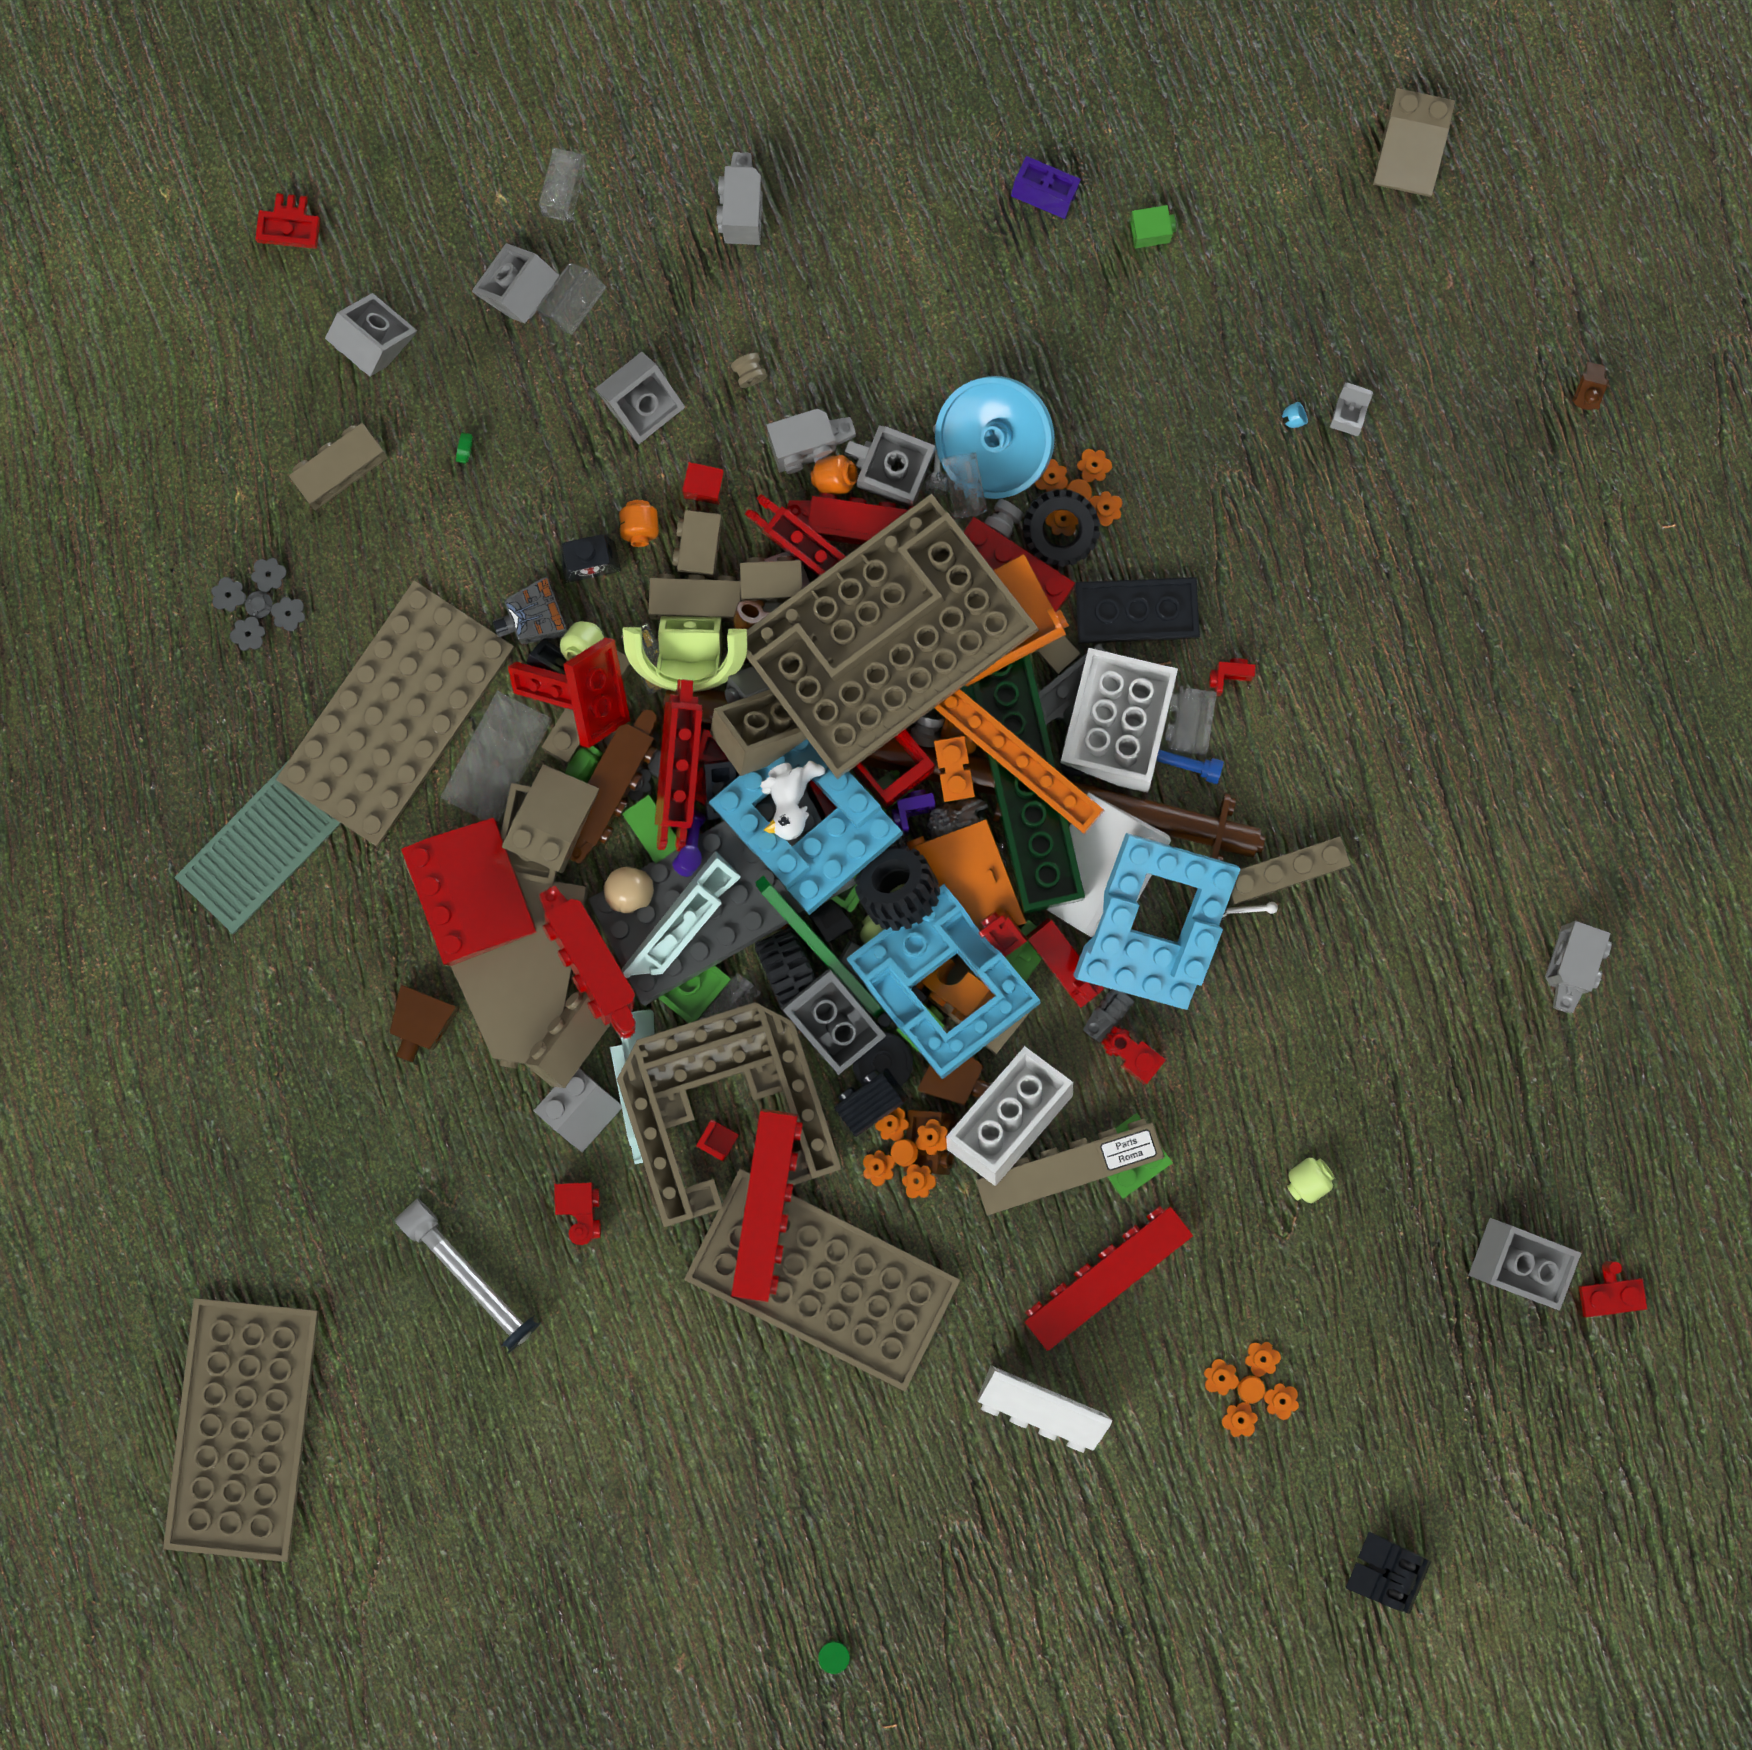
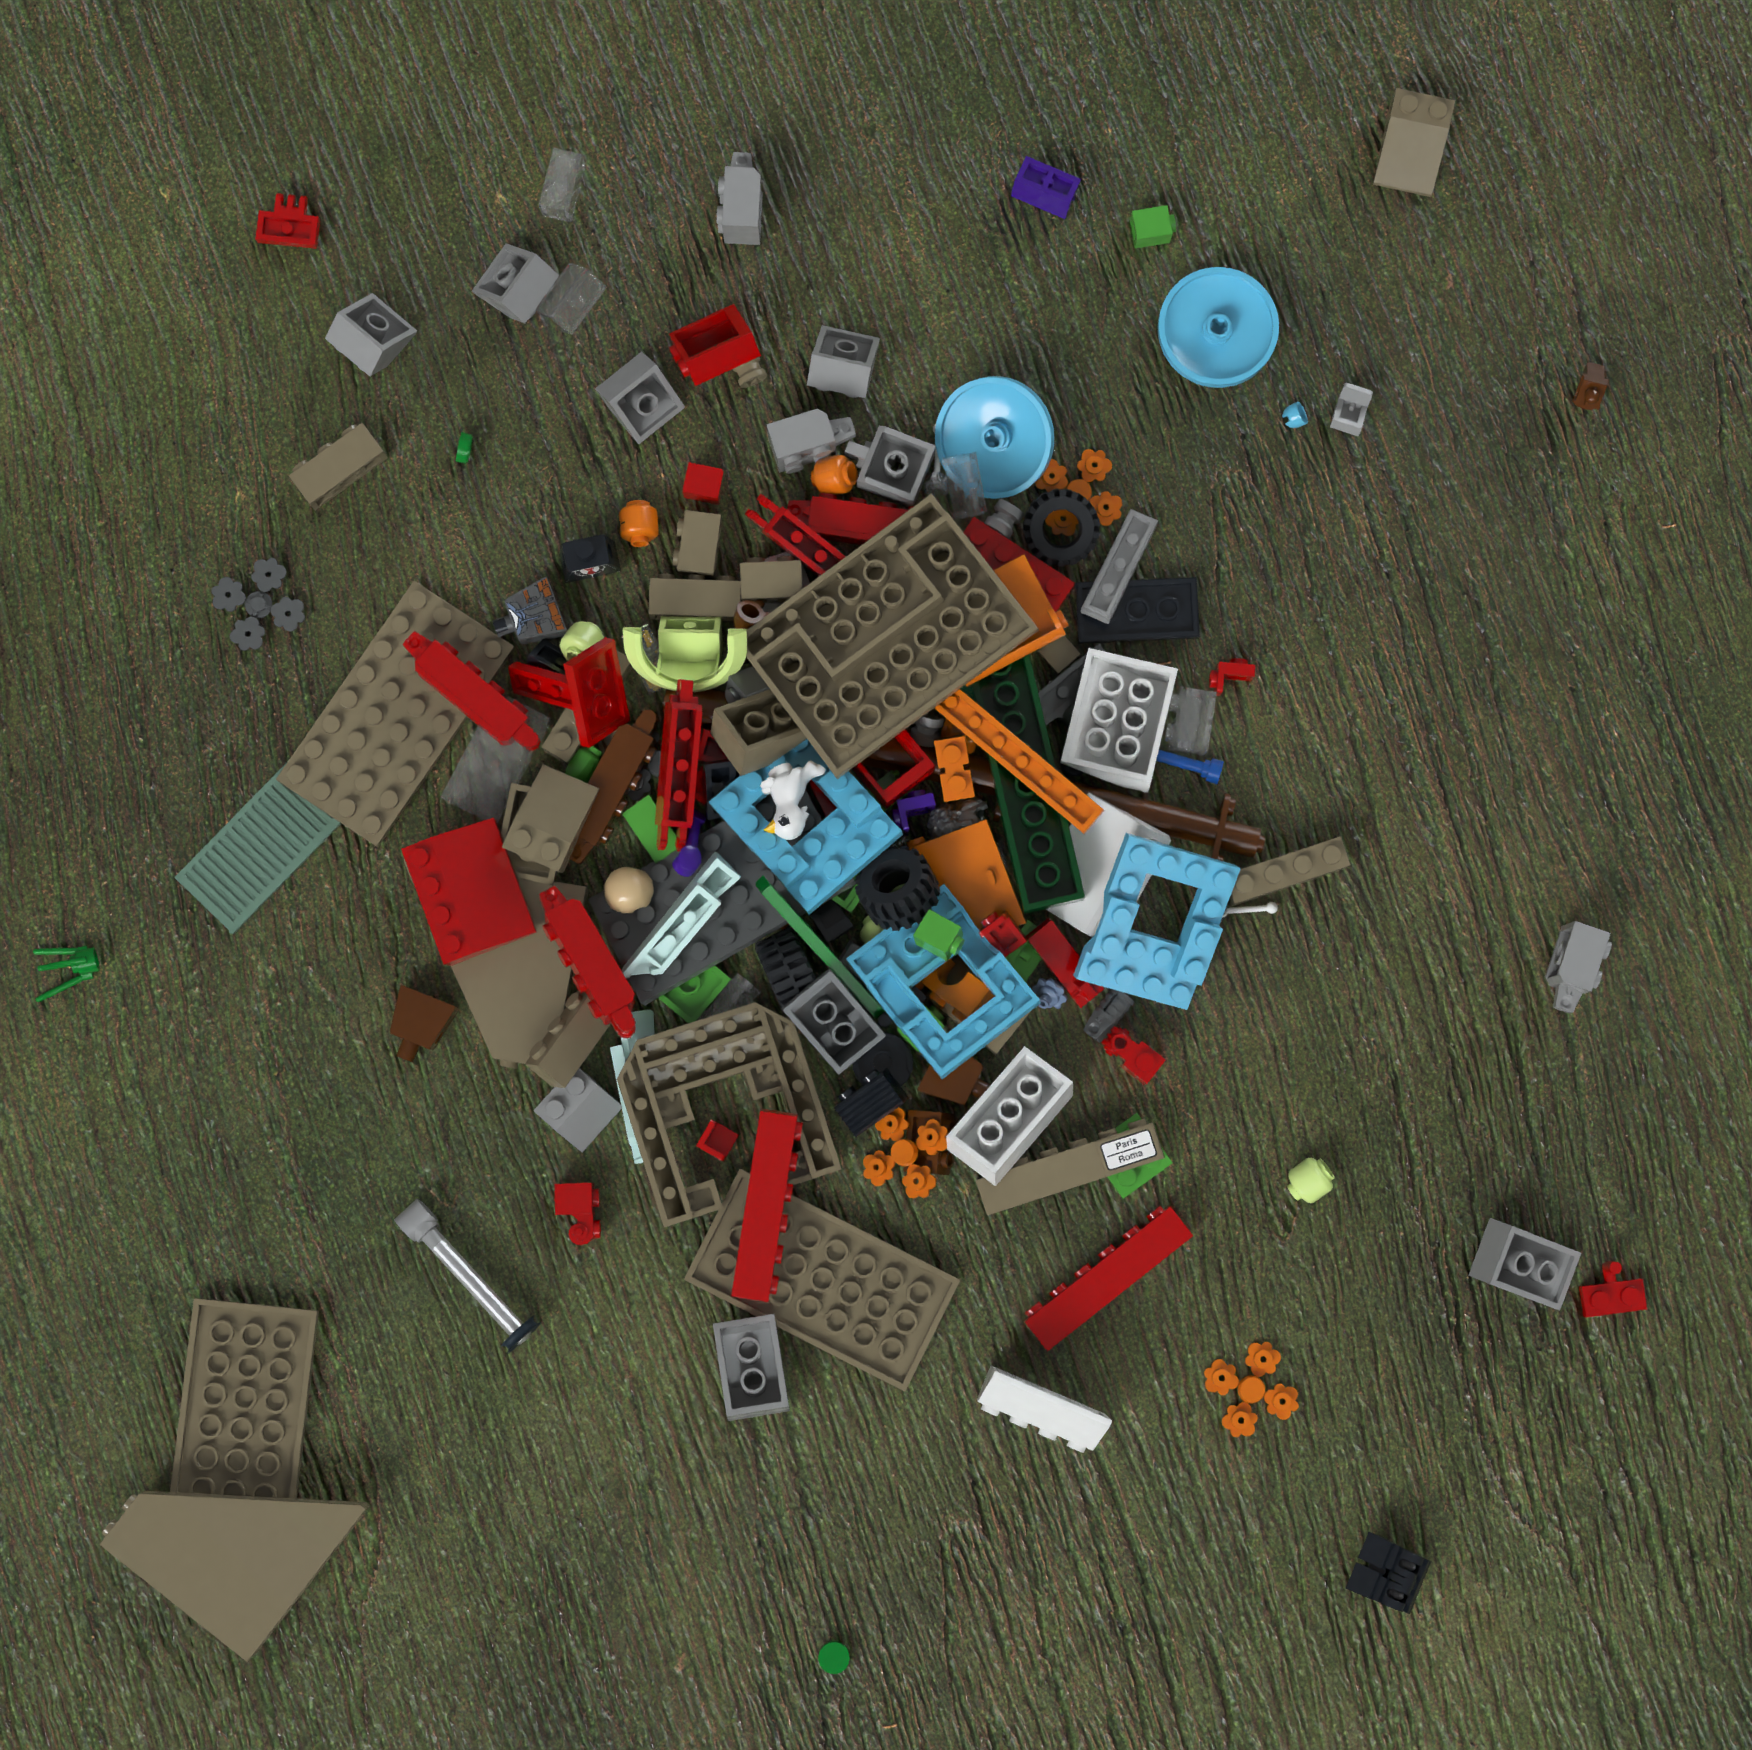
none -> green plant [33,945,100,1002]
none -> dark tan slope [99,1491,370,1662]
none -> red hinge [402,631,541,752]
none -> red window [668,304,761,386]
none -> light grey slope [713,1314,790,1421]
none -> light grey slope [807,325,880,398]
none -> bright green brick [913,909,965,962]
none -> sand blue plant [1032,978,1068,1009]
none -> light grey tile [1081,509,1158,624]
none -> medium azure dish [1158,267,1279,388]

